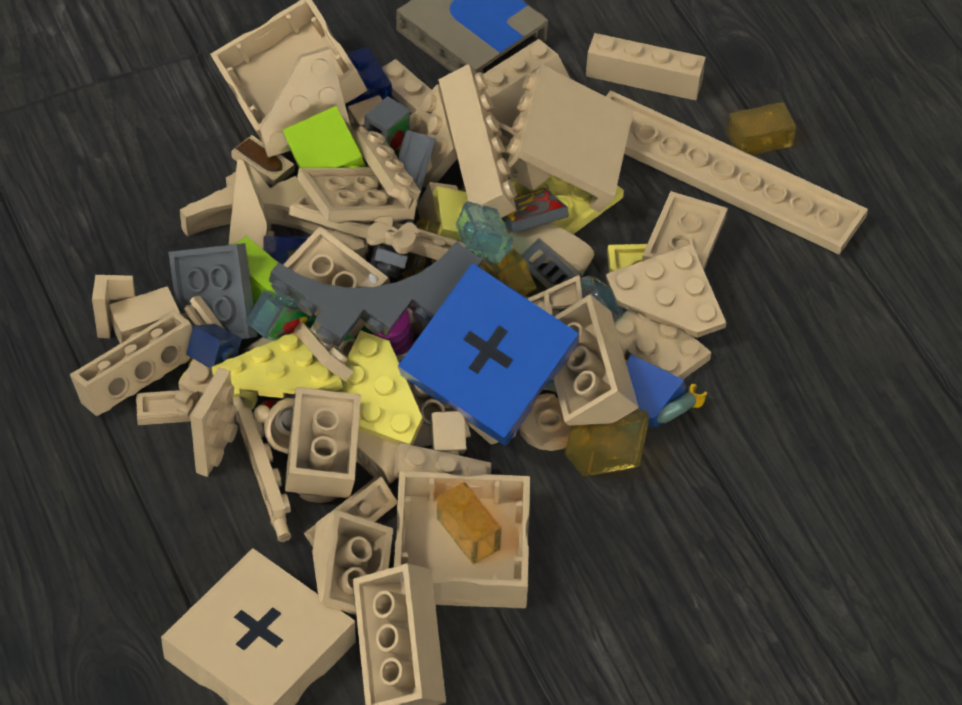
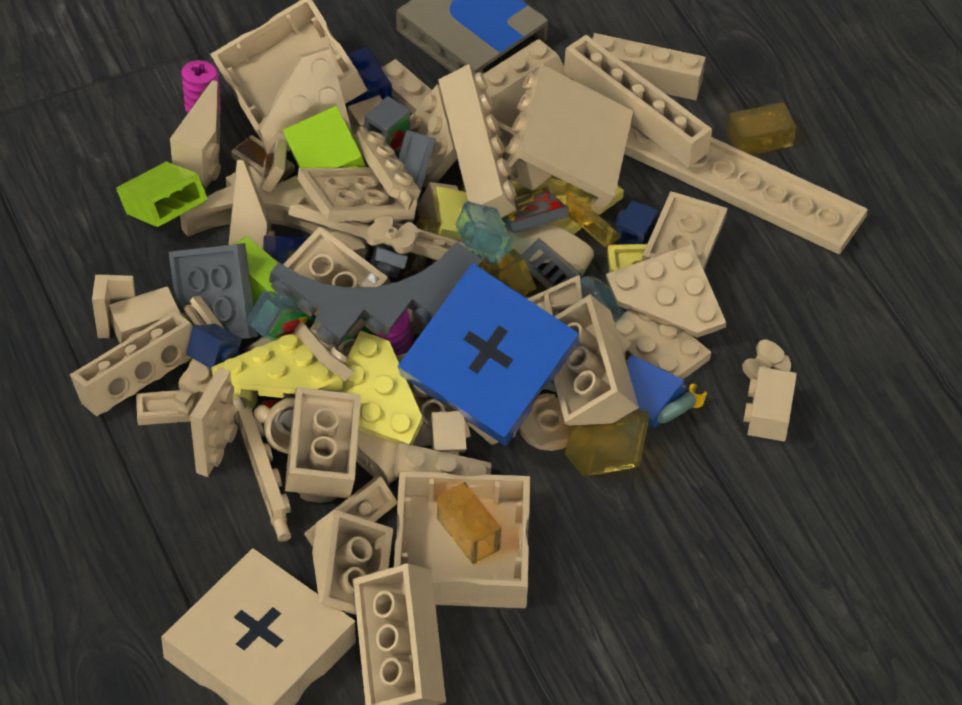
none -> lime brick [116,162,208,227]
none -> tan slope [170,80,221,190]
none -> dark pink piece [181,60,221,114]
none -> tan tile [261,138,287,193]
none -> tan brick [564,35,712,168]
none -> clear yellow slope [566,191,621,248]
none -> dark blue brick [615,200,659,245]
none -> tan piece [742,339,791,379]
none -> tan brick [743,367,797,442]

